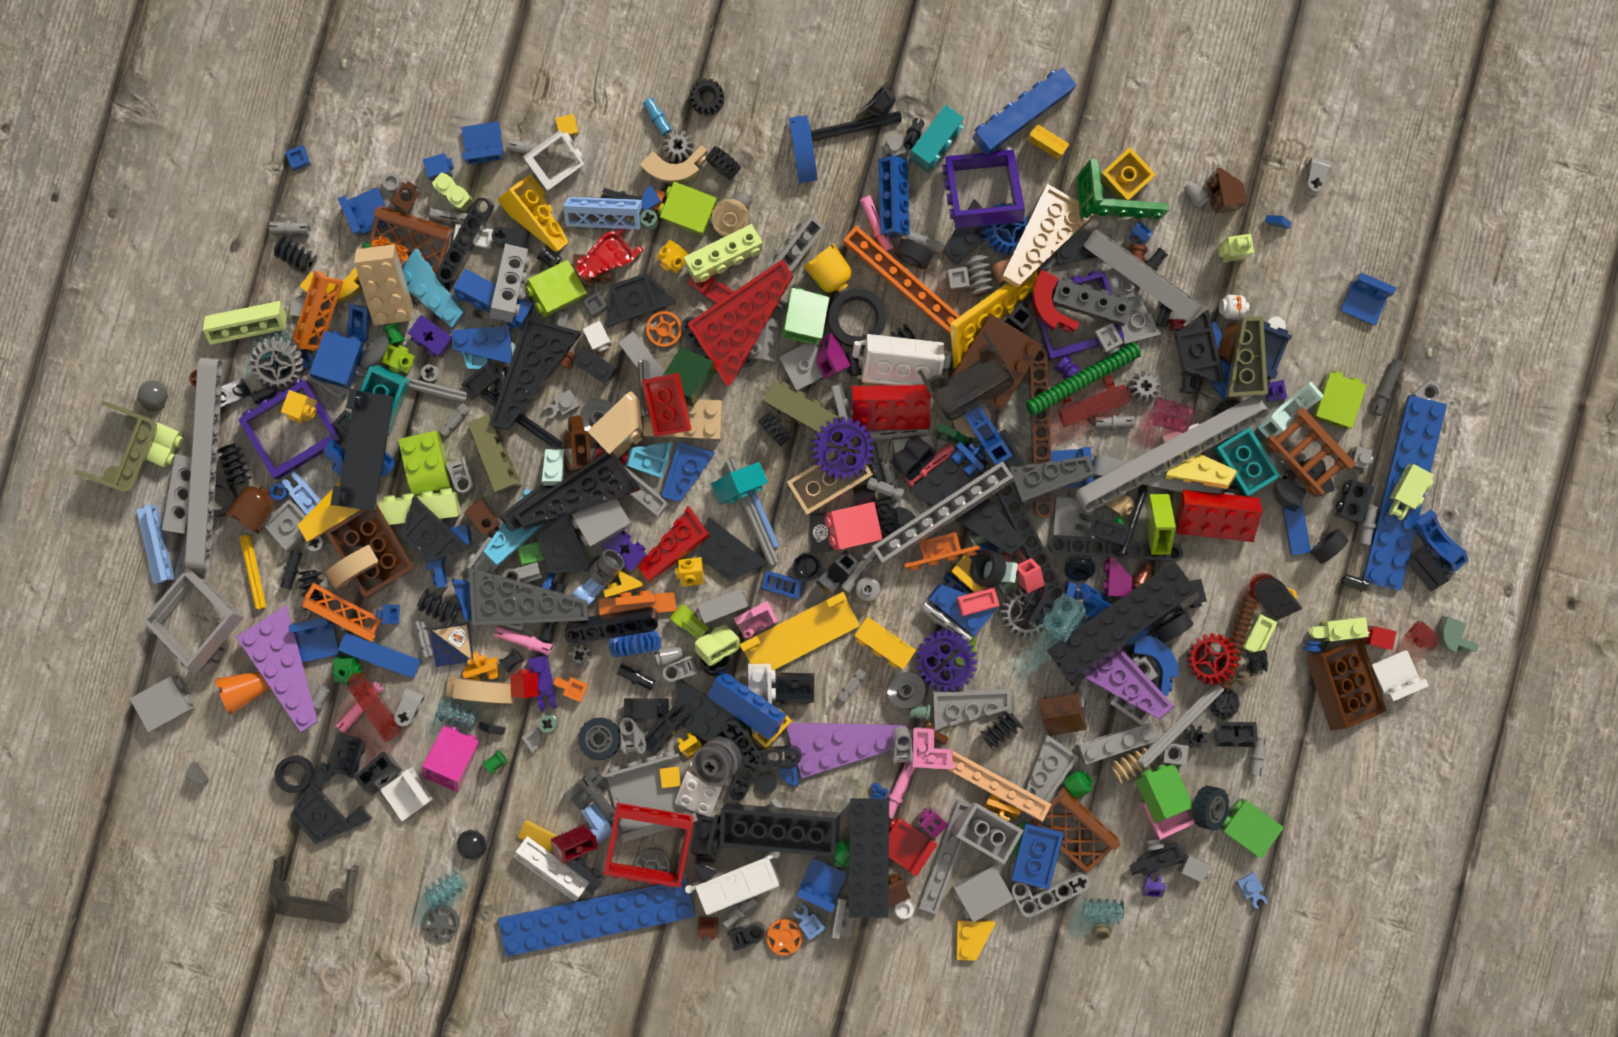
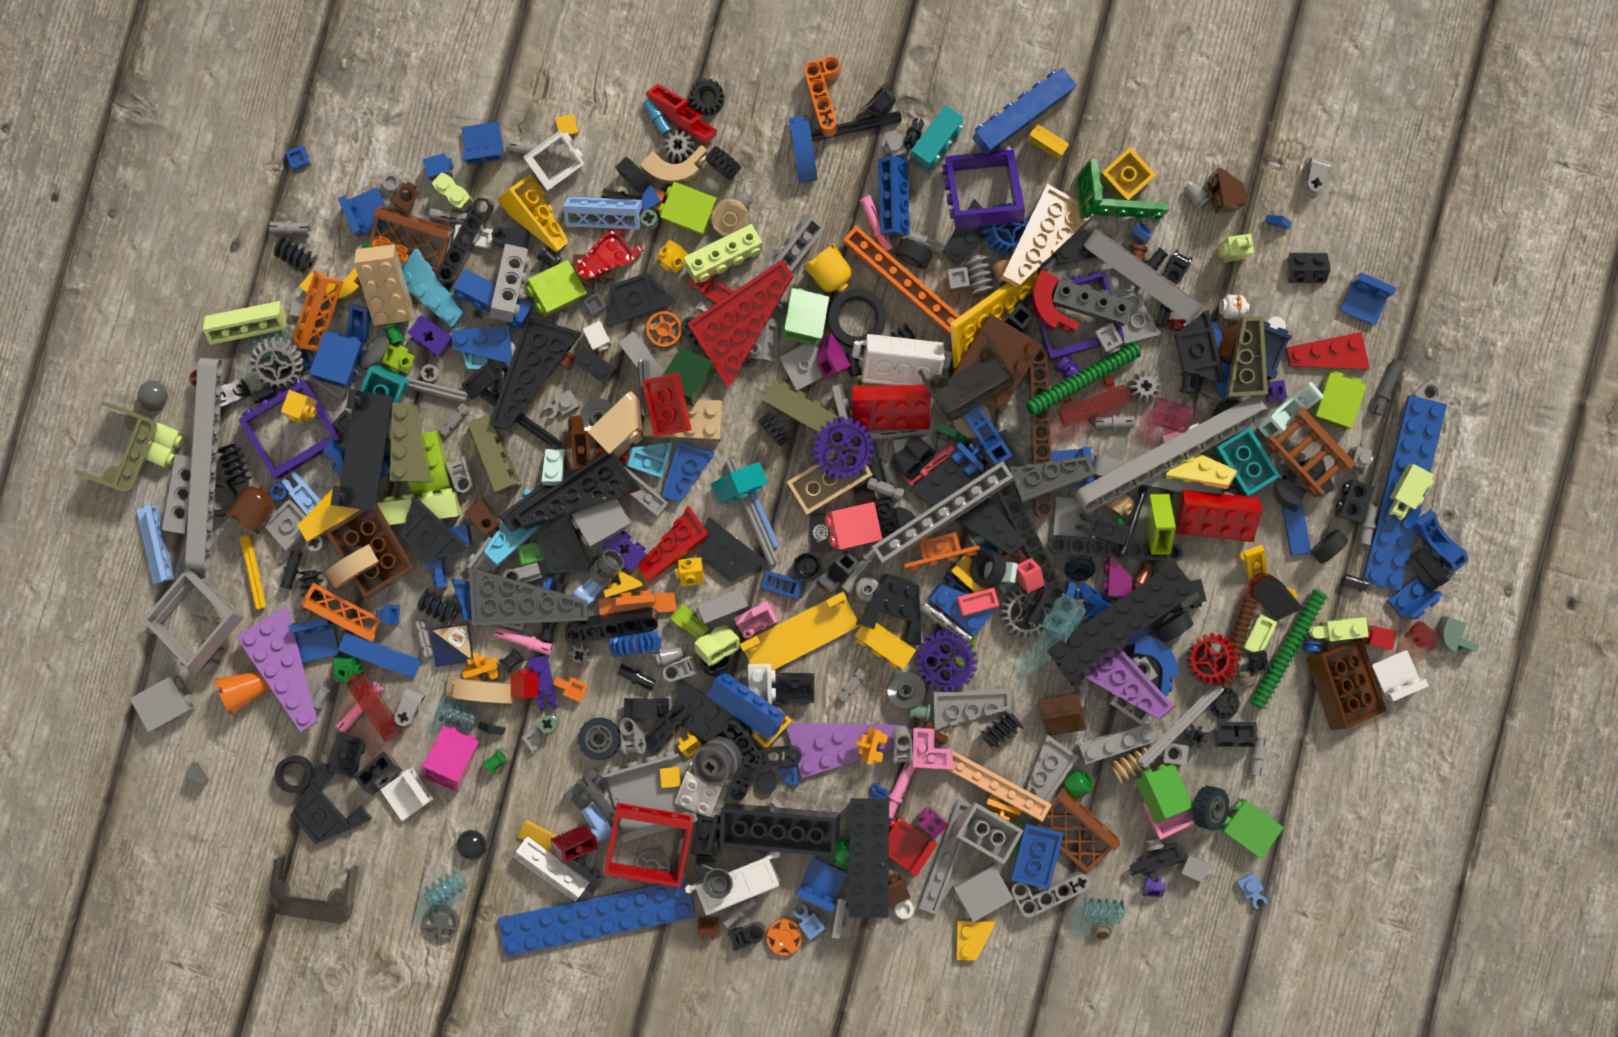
none -> olive wedge [390,403,434,483]
none -> black tyre [615,157,651,193]
none -> red slope [646,84,717,144]
none -> dark grey hair [703,868,733,899]
none -> orange beam [804,57,840,137]
none -> light orange hips [854,727,888,765]
none -> black wing [856,574,921,646]
none -> black piece [1163,249,1193,285]
none -> yellow slope [1239,545,1267,582]
none -> green piece [1250,589,1328,709]
none -> red wing [1285,332,1370,370]
none -> black bracket [1288,253,1331,283]
none -> blue bracket [1387,576,1443,619]

